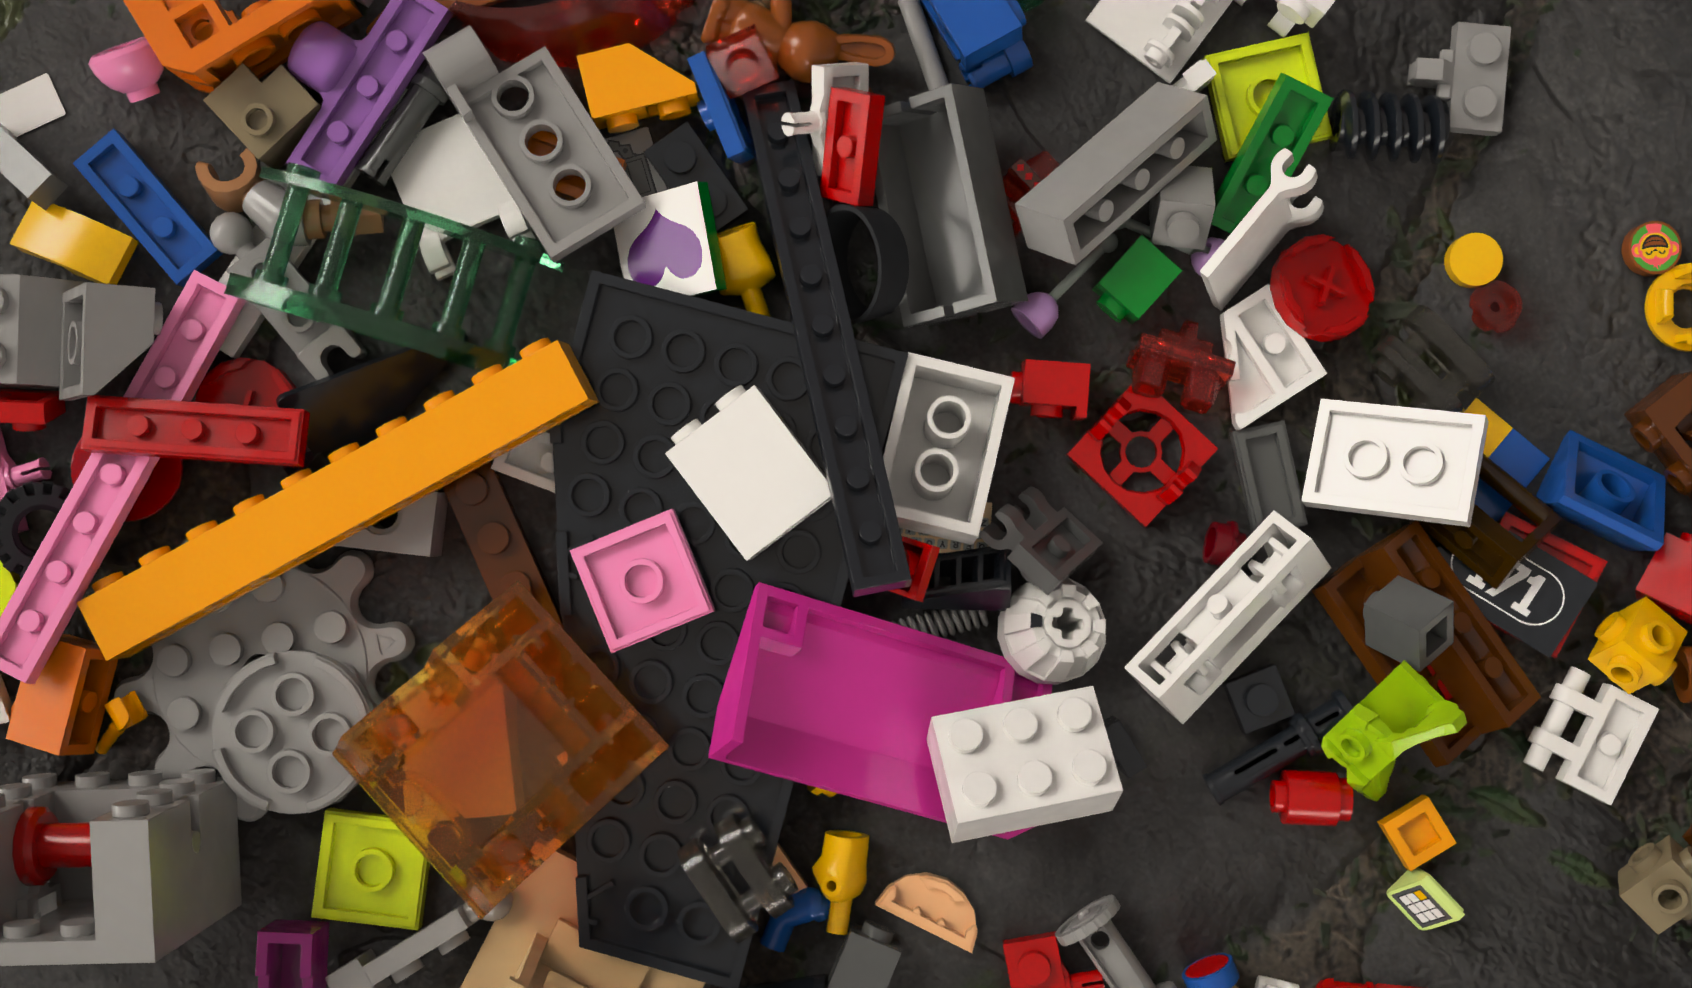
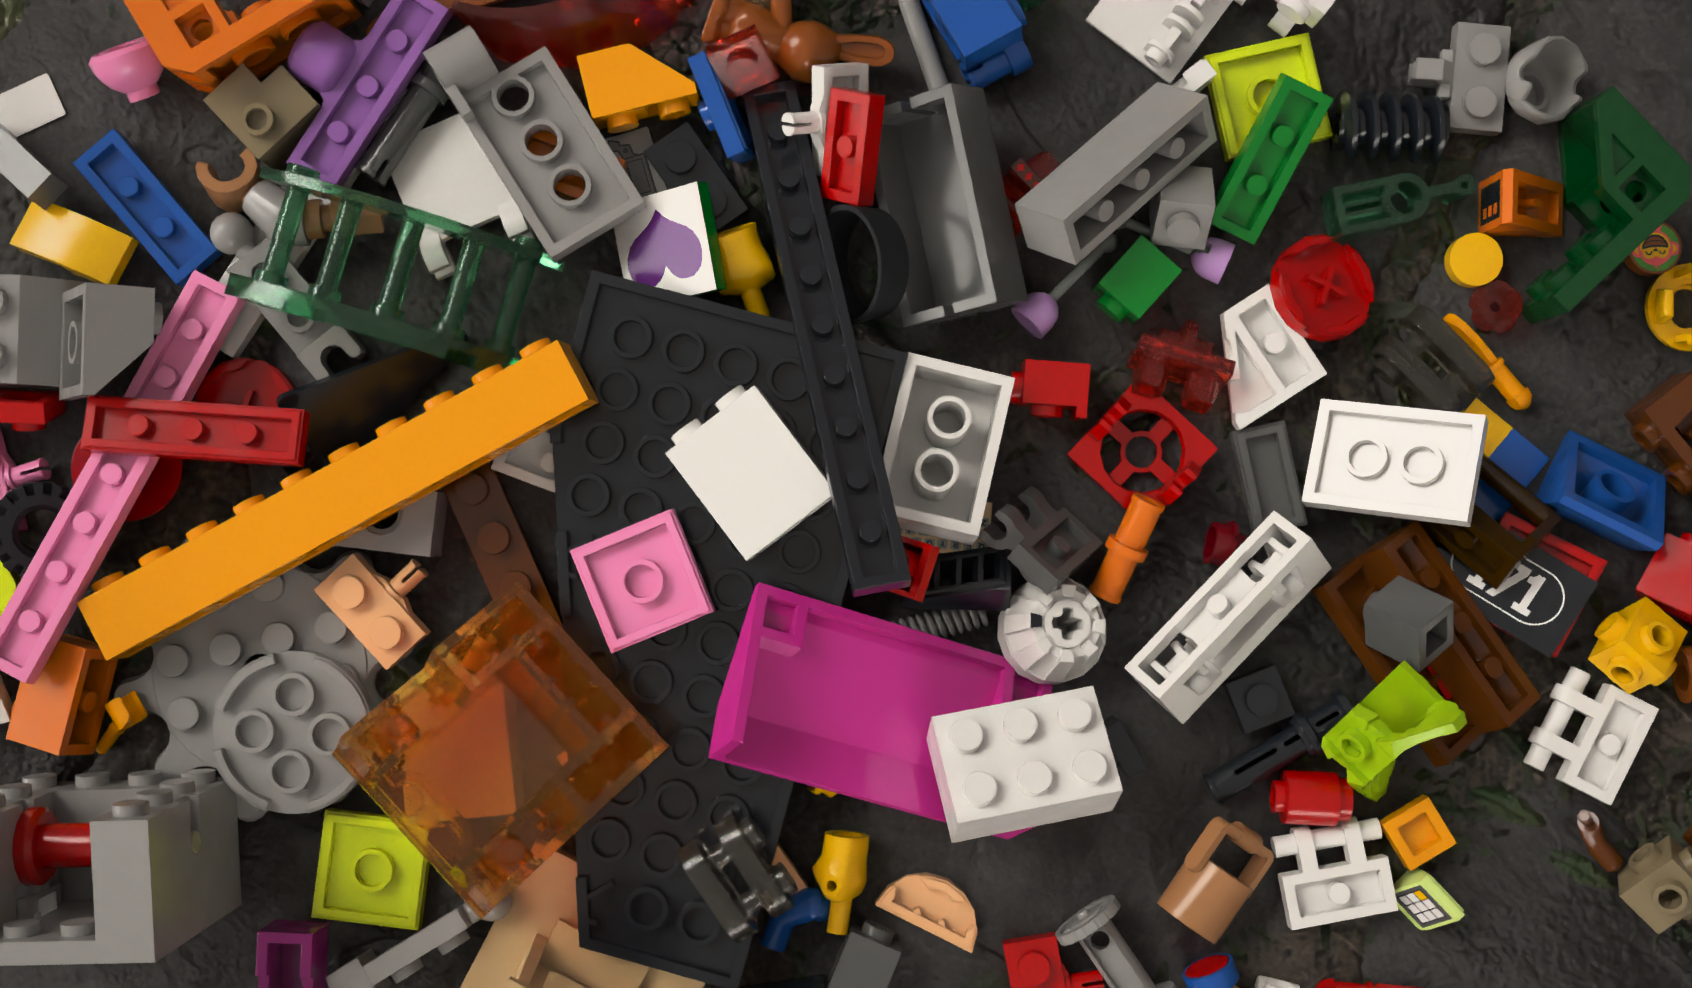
white flag [1199,148,1324,311] -> none
none -> light nougat plate [314,552,431,670]
none -> orange pin [1089,493,1165,604]
none -> medium nougat piece [1157,816,1274,944]
none -> white plate [1270,816,1398,930]
none -> clear green piece [1320,173,1477,242]
none -> light orange piece [1441,313,1532,410]
none -> orange slope [1478,168,1564,238]
none -> light grey hair [1505,36,1588,125]
none -> dark green bracket [1517,86,1690,324]
none -> reddish brown piece [1577,810,1624,873]

